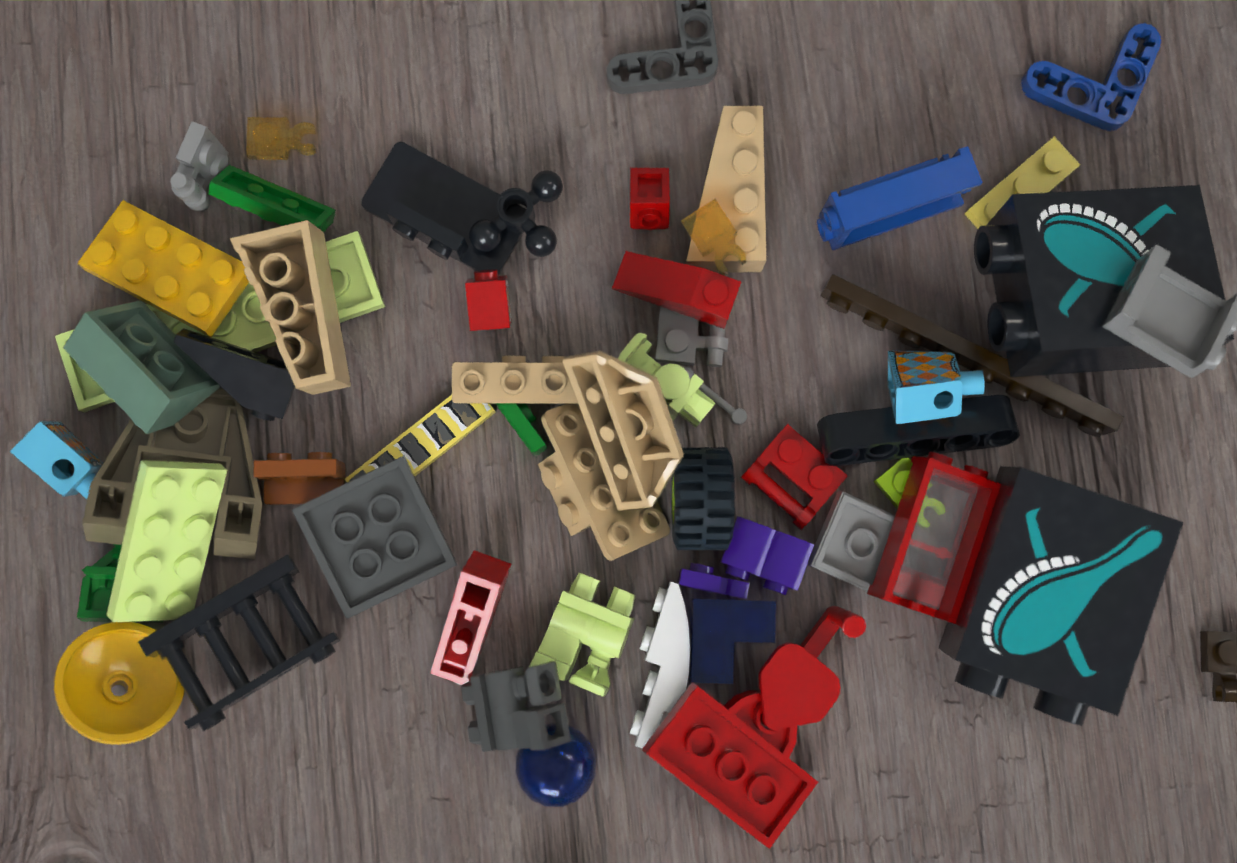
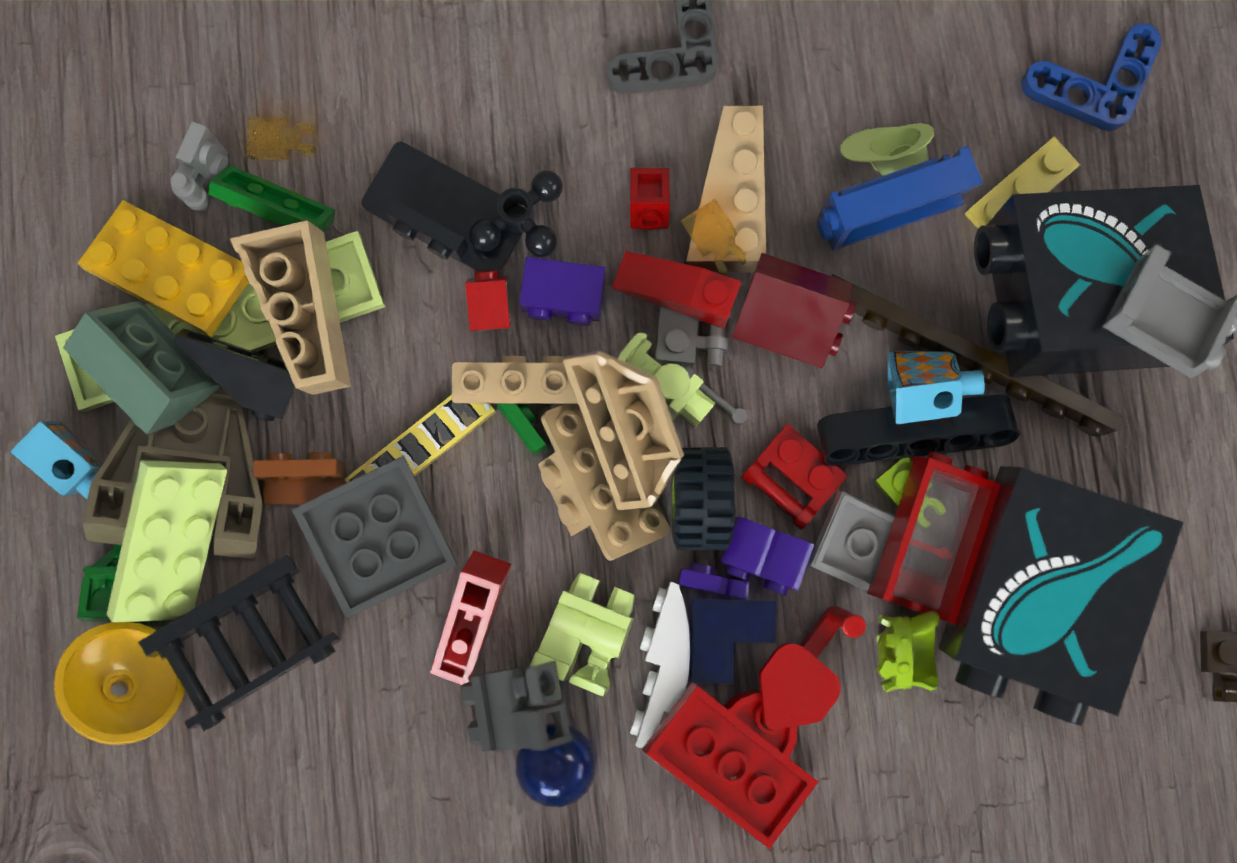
none -> dark purple brick [519,257,605,326]
none -> dark red brick [732,252,857,369]
none -> yellowish green piece [840,123,934,176]
none -> lime hair [876,611,940,693]

